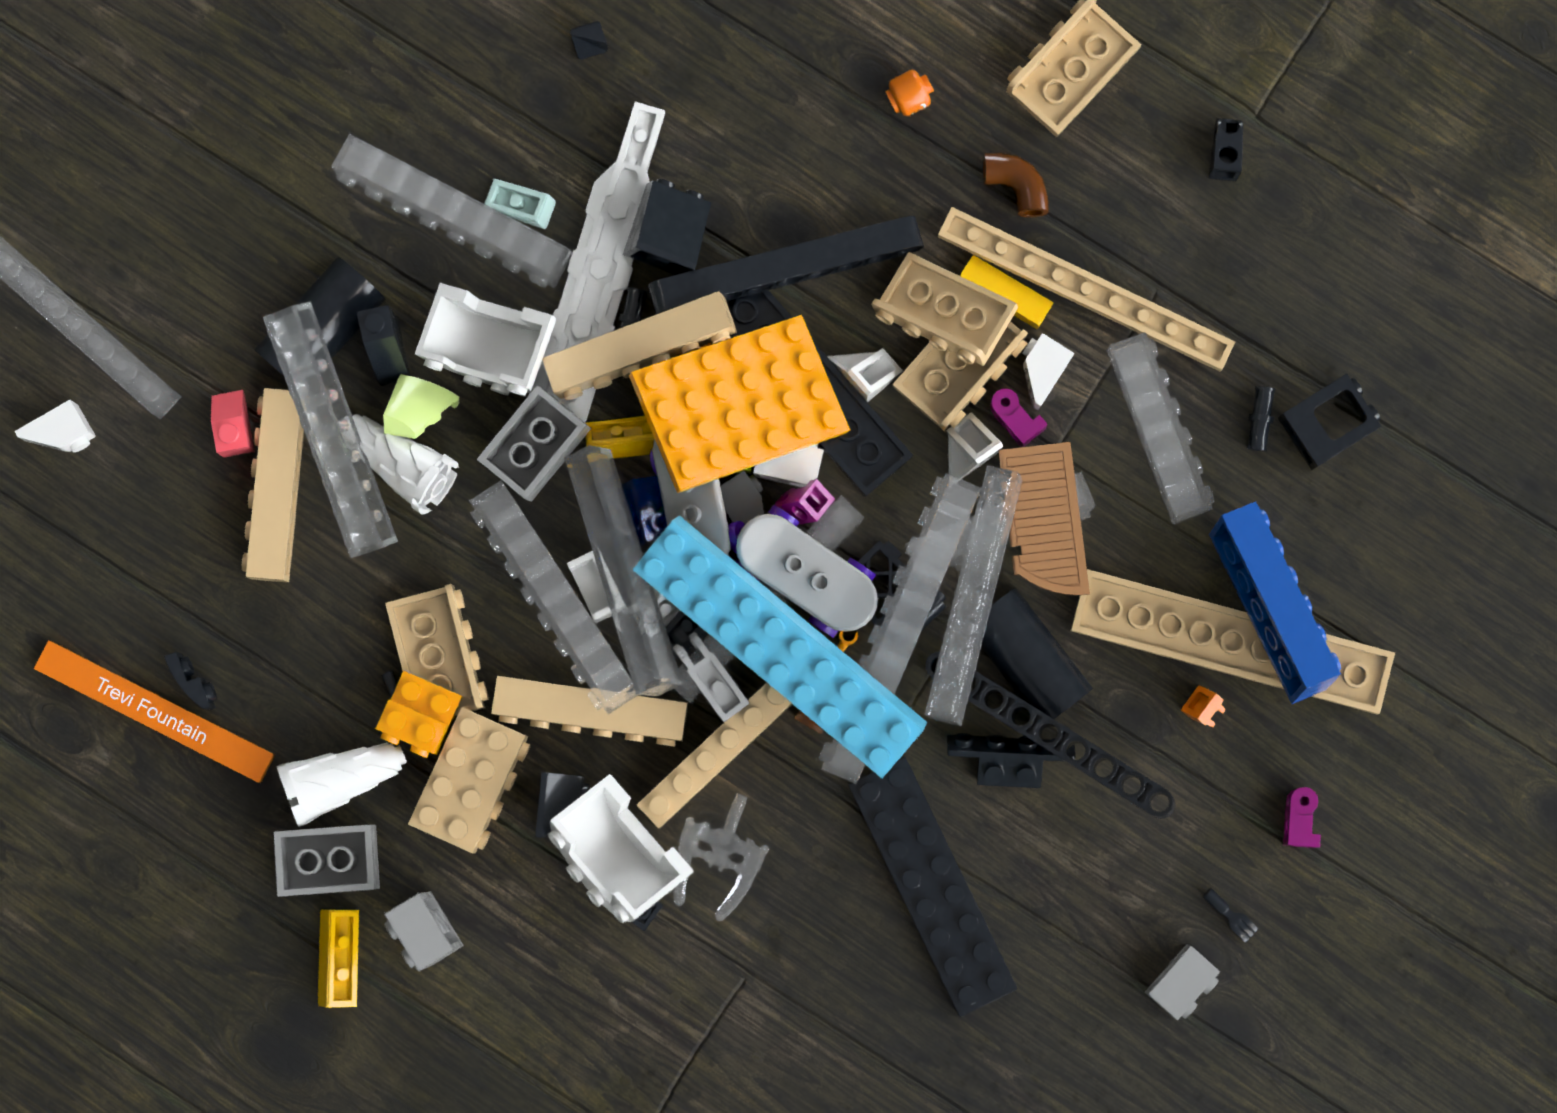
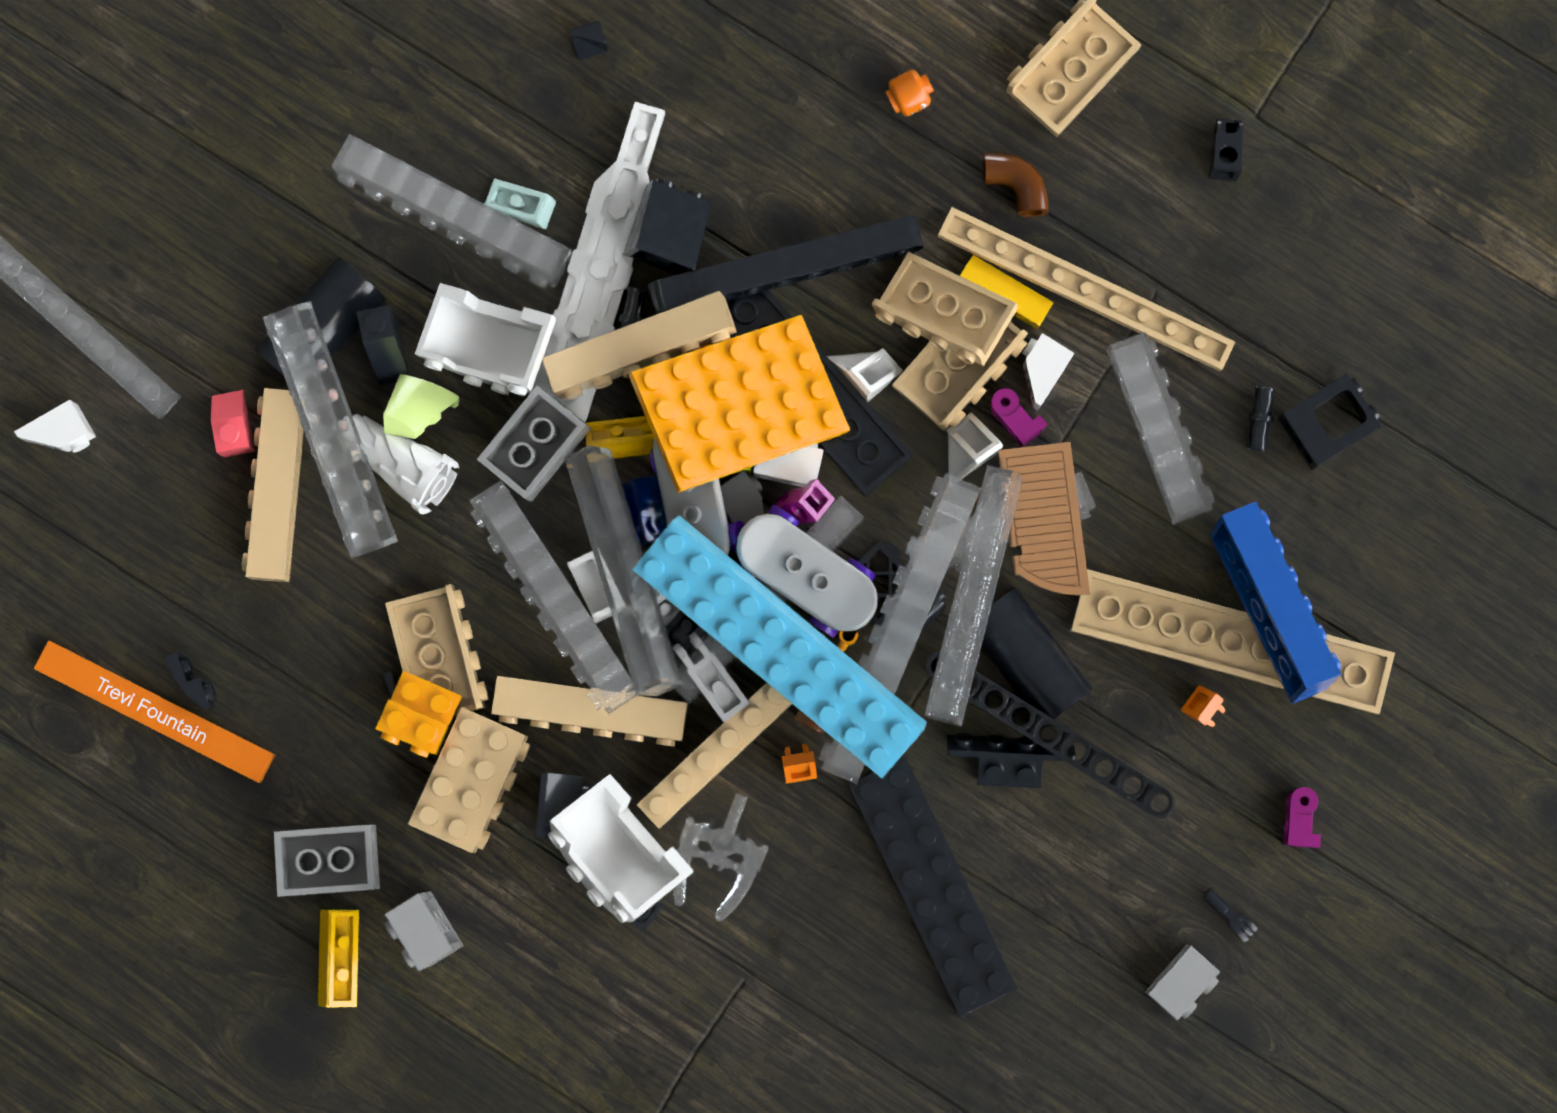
white cone [276,743,406,827] -> none
none -> orange tile [782,744,817,784]

